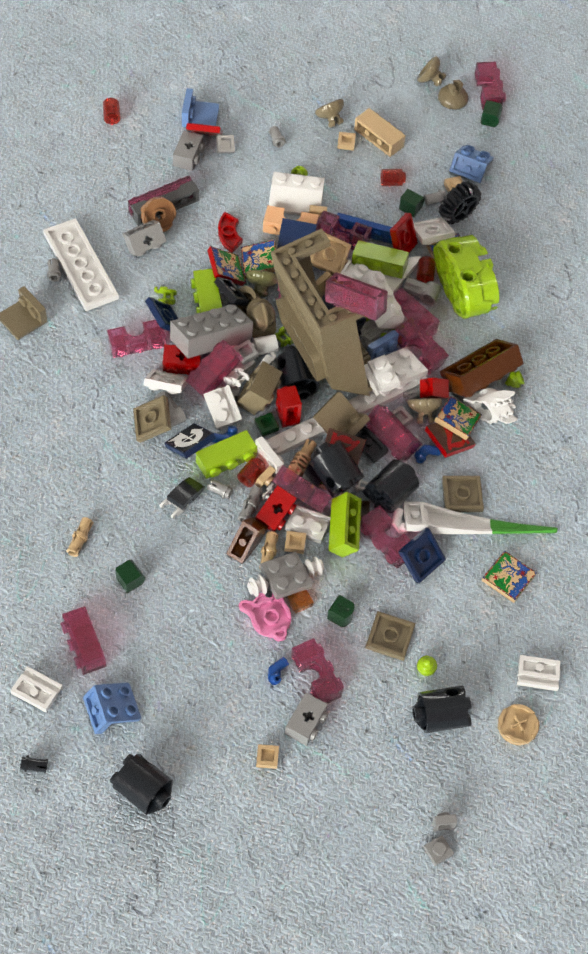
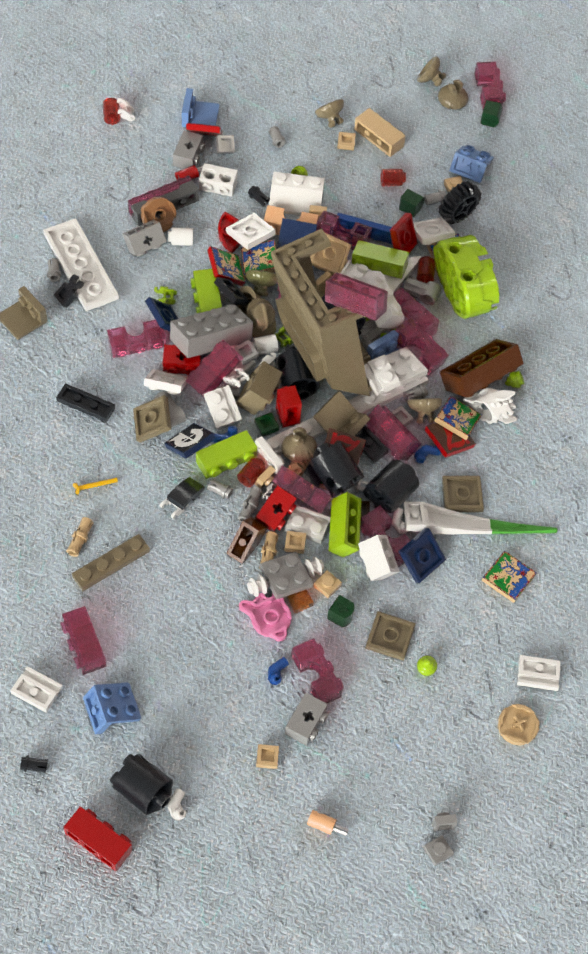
dark green piece [115,560,145,593] -> none
black cylinder [412,685,472,733] -> none
red brick [420,377,449,399] -> none
none -> black plate [54,274,84,308]
none -> black plate [56,383,115,422]
none -> red brick [63,806,132,871]
none -> dark tan plate [72,534,150,591]
none -> yellow piece [73,477,118,495]
none -> white piece [117,98,135,121]
none -> white brick [168,227,193,246]
none -> white arm [168,788,186,821]
none -> red piece [175,165,203,184]
none -> white brick [199,163,237,197]
none -> white plate [226,213,276,250]
none -> black pin [248,186,270,207]
none -> dark tan hair [281,427,317,462]
none -> light nougat piece [307,810,349,836]
none -> tan plate [314,570,342,599]
none -> white brick [358,535,400,581]

